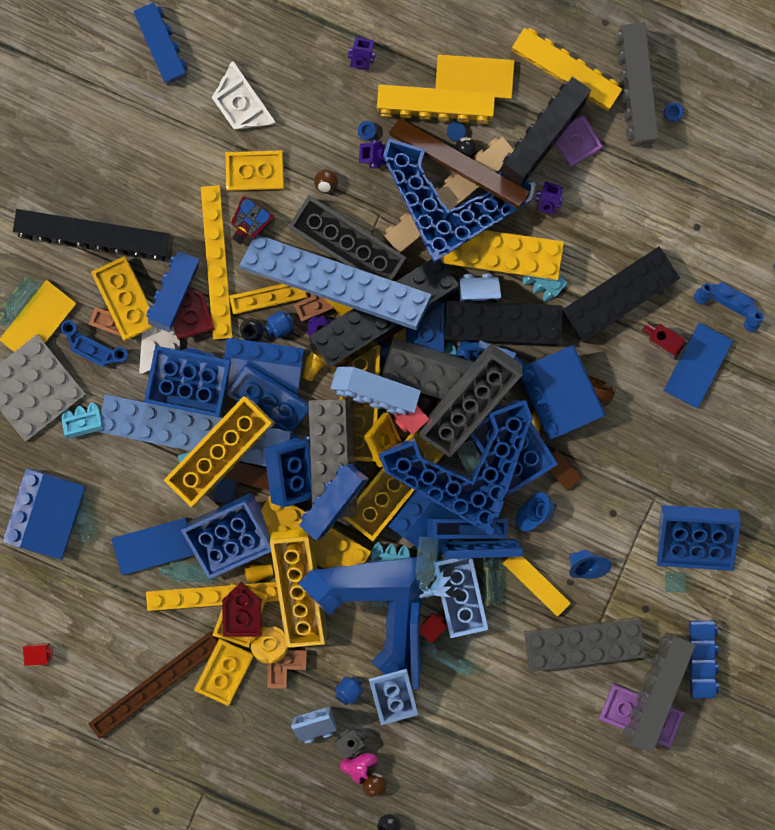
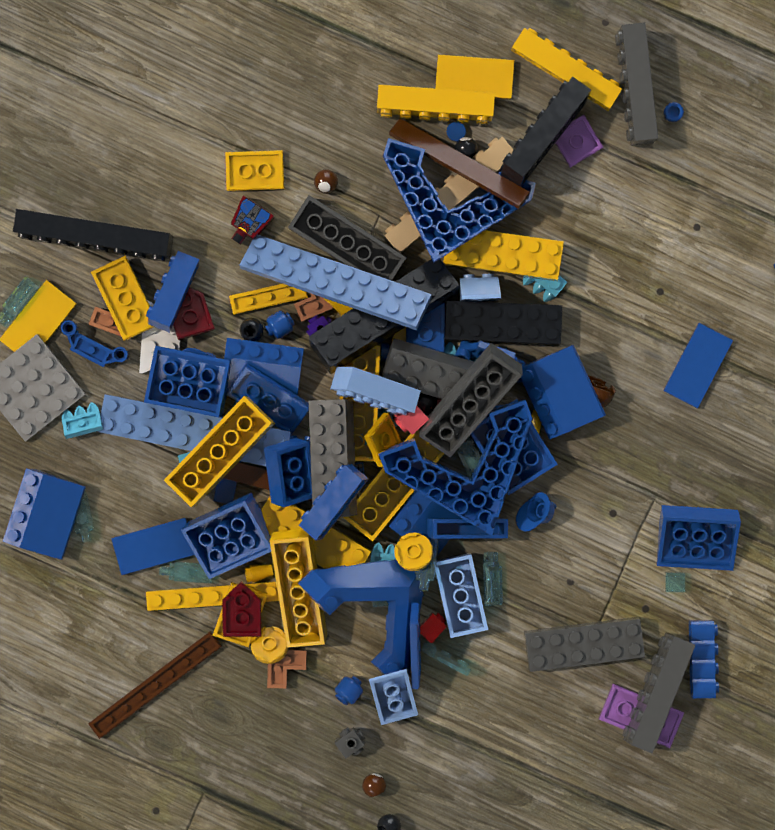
red brick [23,643,53,666] -> none
blue brick [133,2,188,85] -> none
yellow tile [194,638,254,706] -> none
yellow plate [201,185,233,340] -> none
white wing [212,61,276,130] -> none
light blue slope [291,706,337,743] -> none
yellow cone [302,351,324,381] -> none
dark pink piece [340,753,378,785] -> none
dark purple brick [348,37,376,70] -> none
blue tile [358,121,377,141] -> none
dark purple brick [359,140,387,169] -> none
light blue piece [419,568,462,598] -> none
blue tile [441,539,523,559] -> none
yellow tile [503,556,571,617] -> none
dark purple brick [535,181,564,215] -> none
reddish brown tile [550,449,581,490] -> none
black brick [562,246,680,342] -> none
blue piece [569,550,612,579] -> none
dark red torso [642,322,686,360] -> none
blue plate [693,282,764,333] -> none
none -> yellow tile [394,532,433,571]

